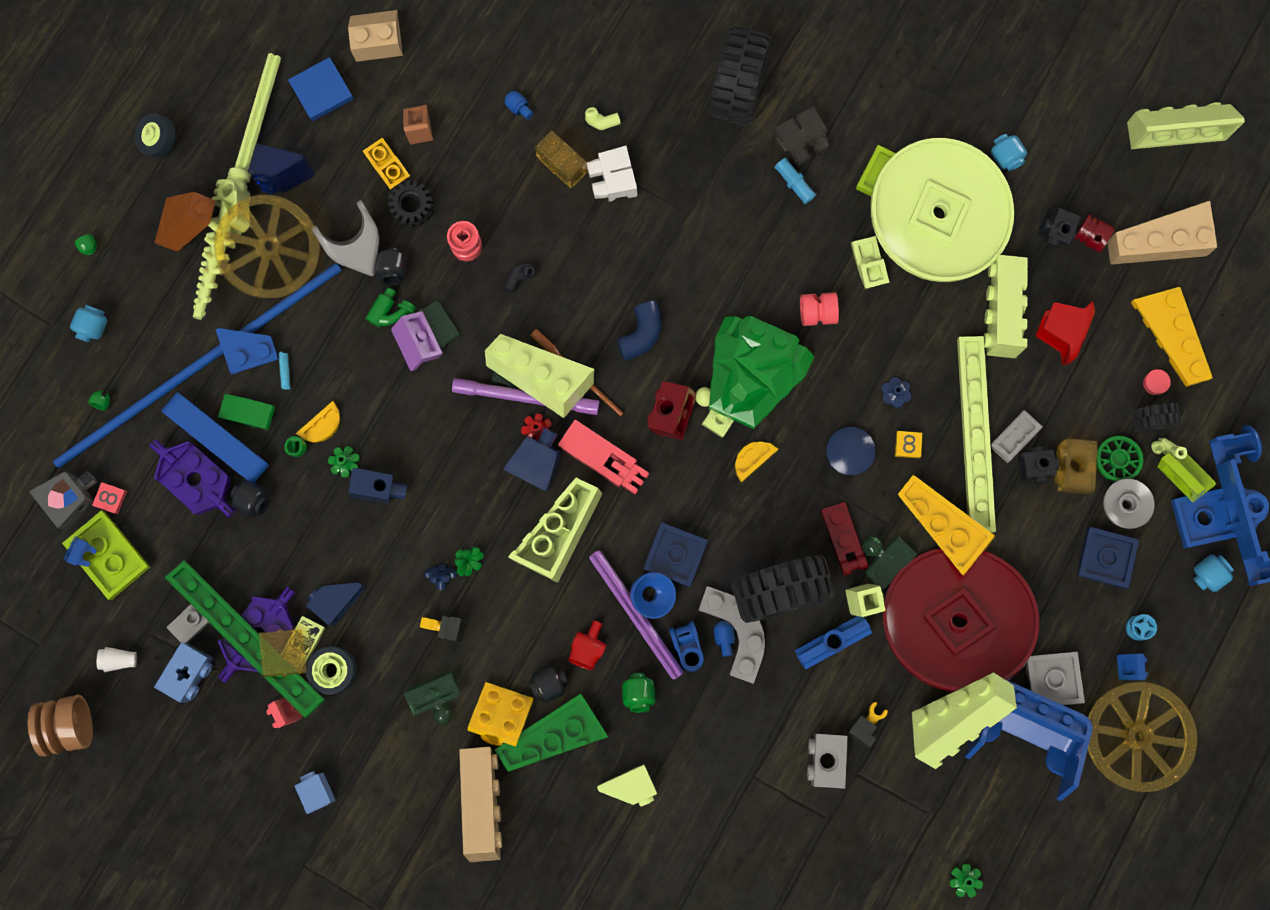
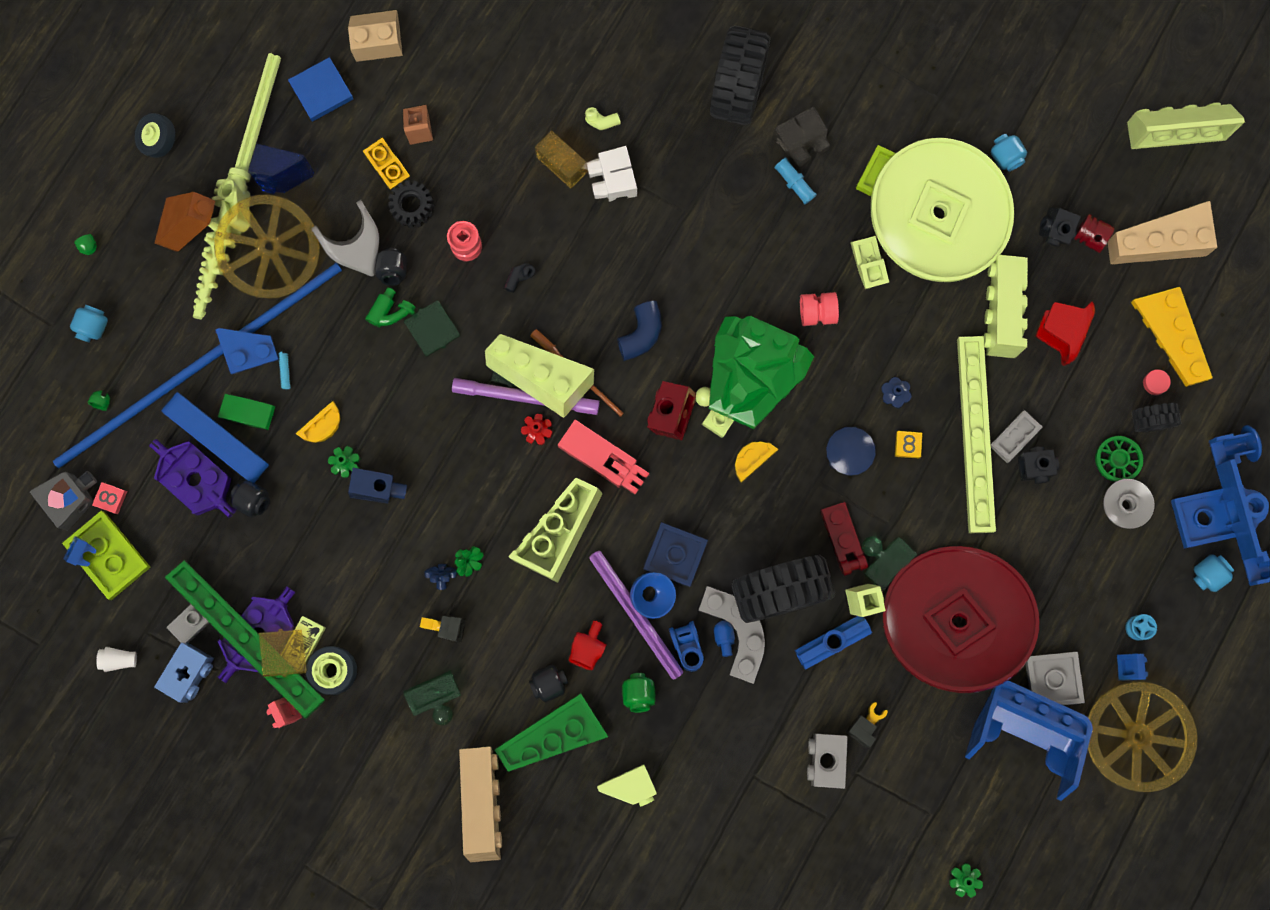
medium nougat wheel [28,695,93,757] -> none
green hinge [284,436,307,457] -> none
medium blue brick [295,771,336,814] -> none
dark blue slope [306,583,366,626] -> none
medium lavender panel [391,311,443,371] -> none
yellow plate [468,682,533,747] -> none
dark blue torso [504,428,561,491] -> none
blue cylinder [505,91,534,120] -> none
yellow wing [898,475,995,576] -> none
yellowish green wedge [912,673,1017,769] -> none
clear yellow brick [1055,438,1097,494] -> none
dark blue plate [1076,527,1139,589] -> none
yellowish green arm [1151,438,1187,459] -> none
lime panel [1158,453,1216,503] -> none

